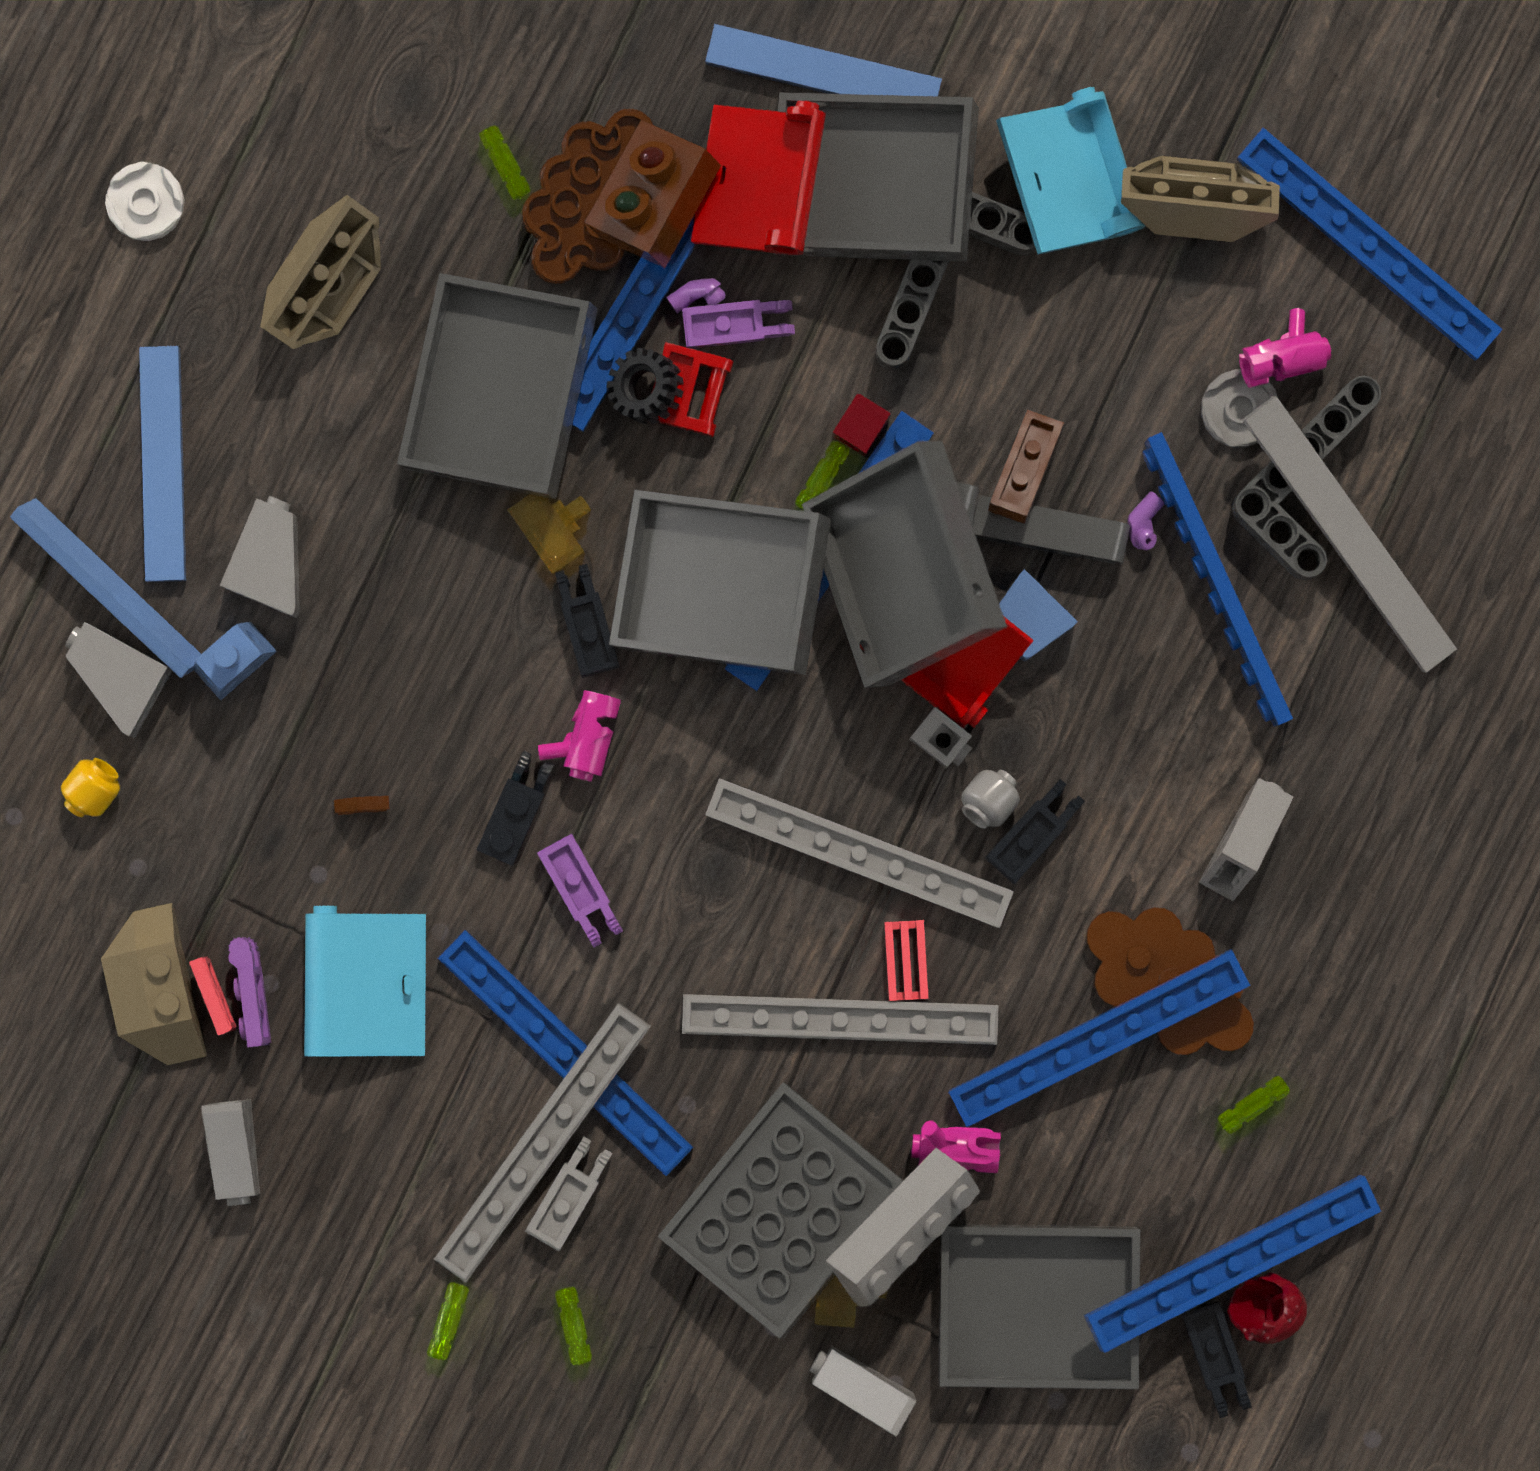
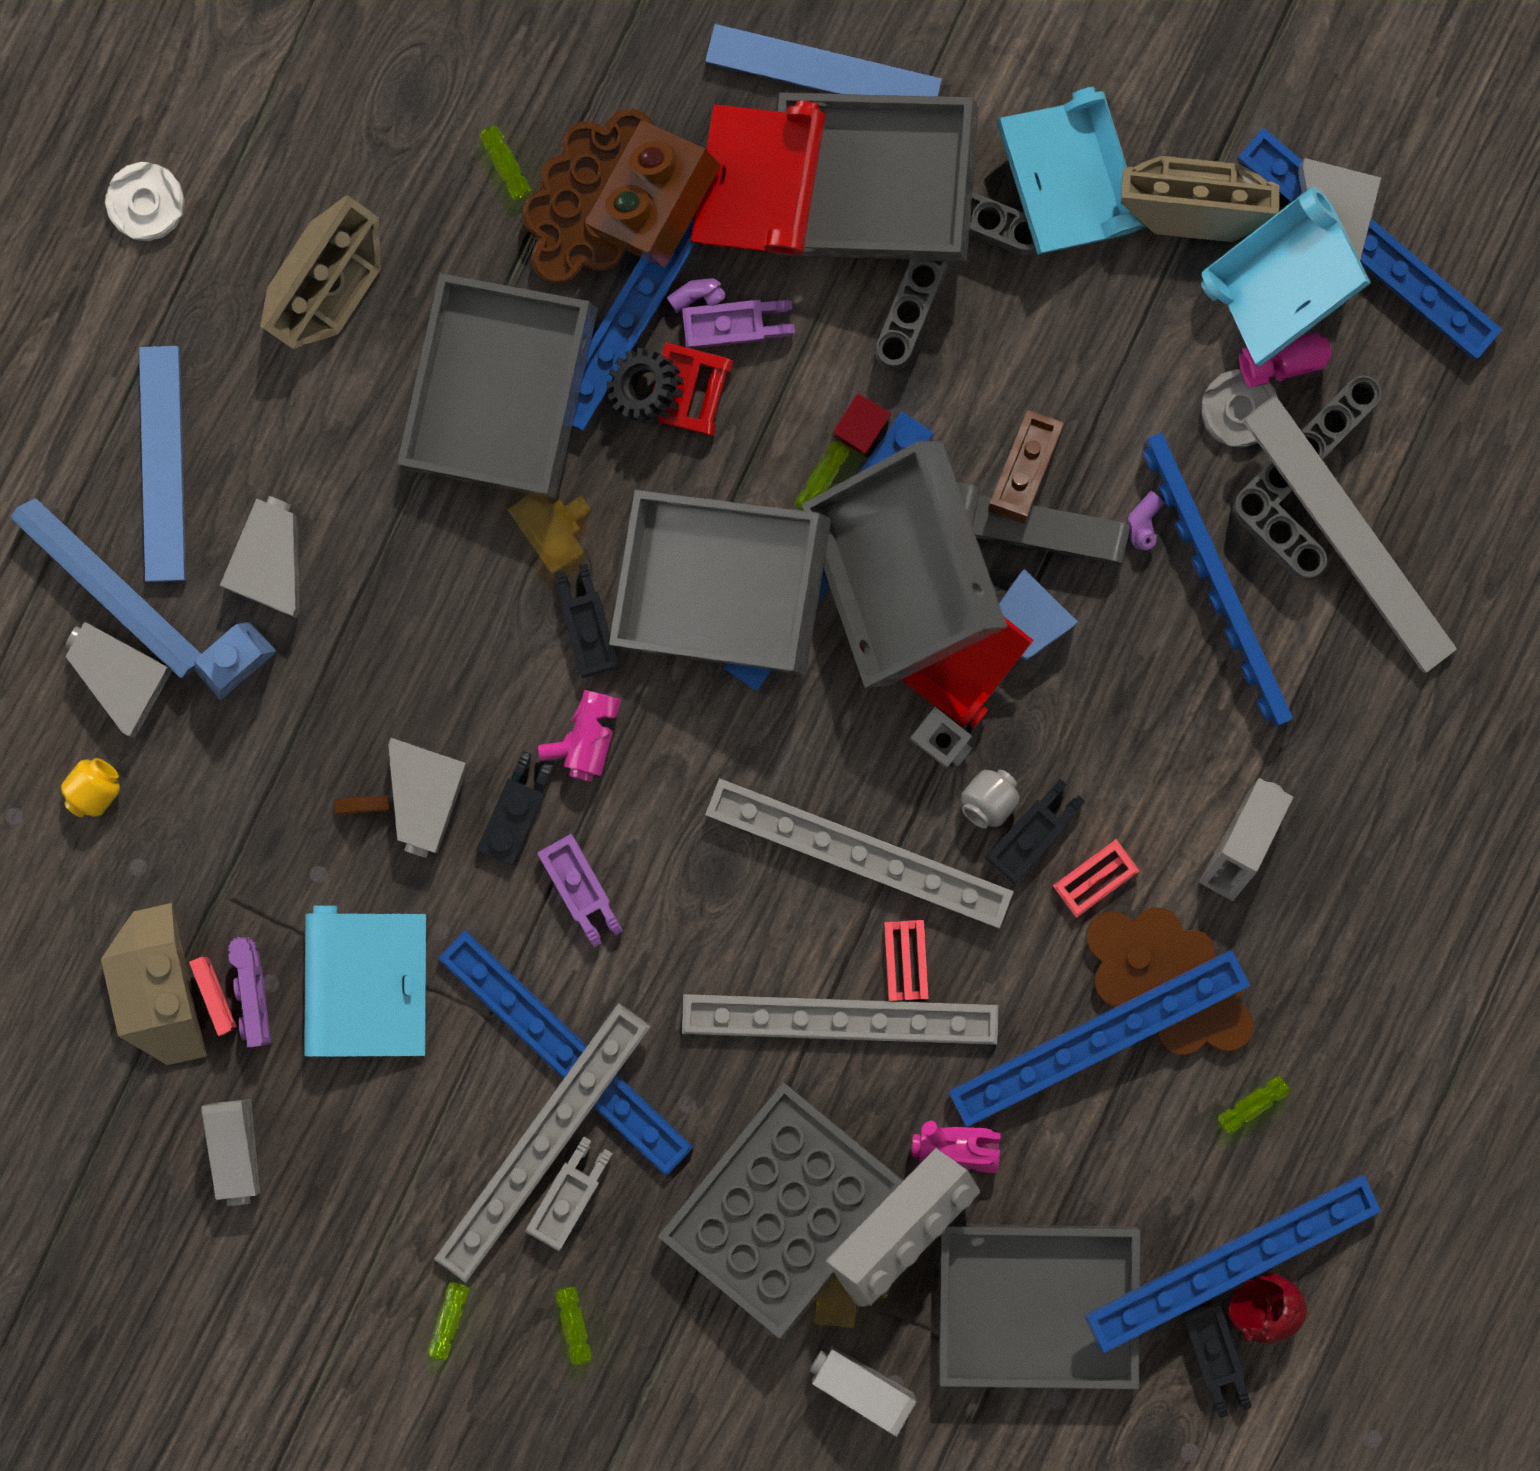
none -> light grey slope [388,738,468,858]
none -> coral tile [1053,839,1140,917]
none -> medium azure door [1201,186,1370,367]
none -> light grey slope [1298,158,1381,260]

